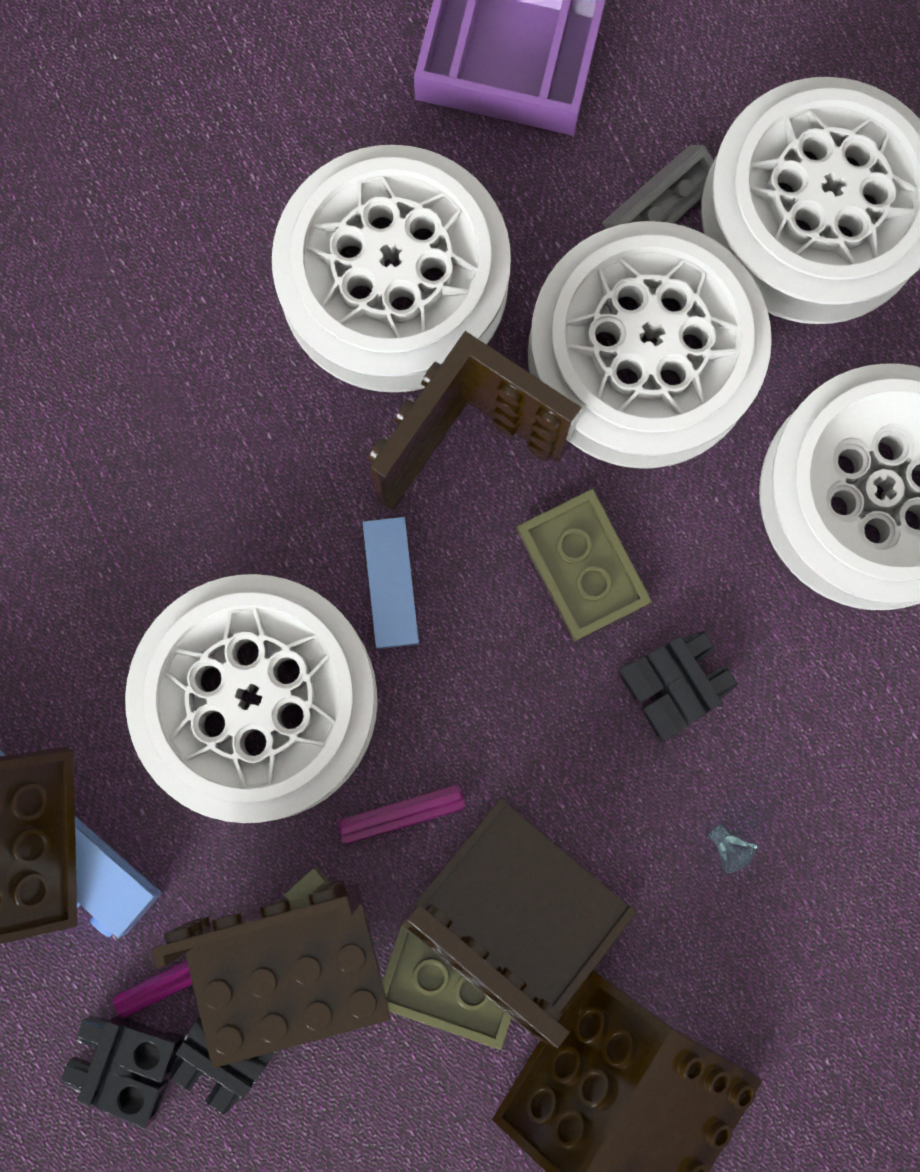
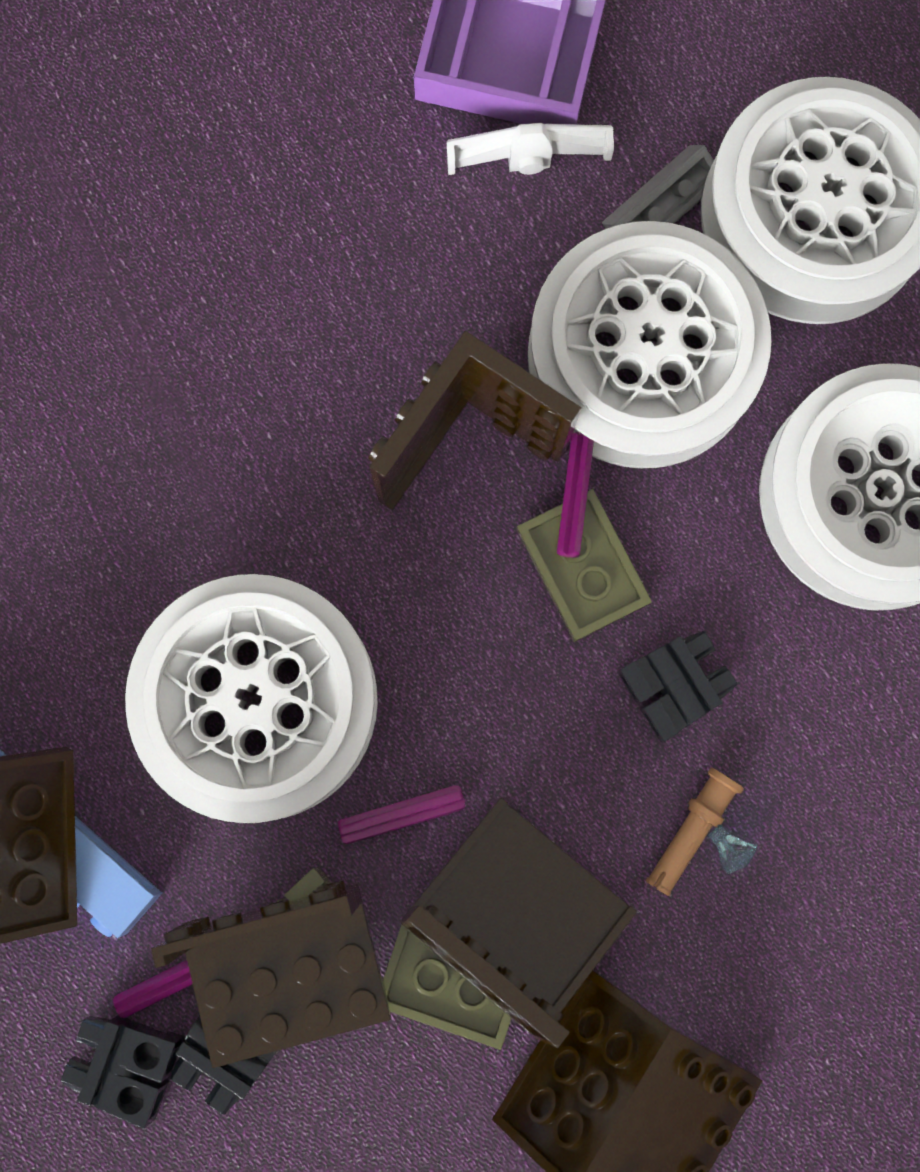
white wheel [272,145,511,392] -> none
light blue tile [363,517,419,649] -> none
none -> white plate [447,123,614,175]
none -> magenta axle [557,432,594,558]
none -> medium nougat pin [645,767,744,896]

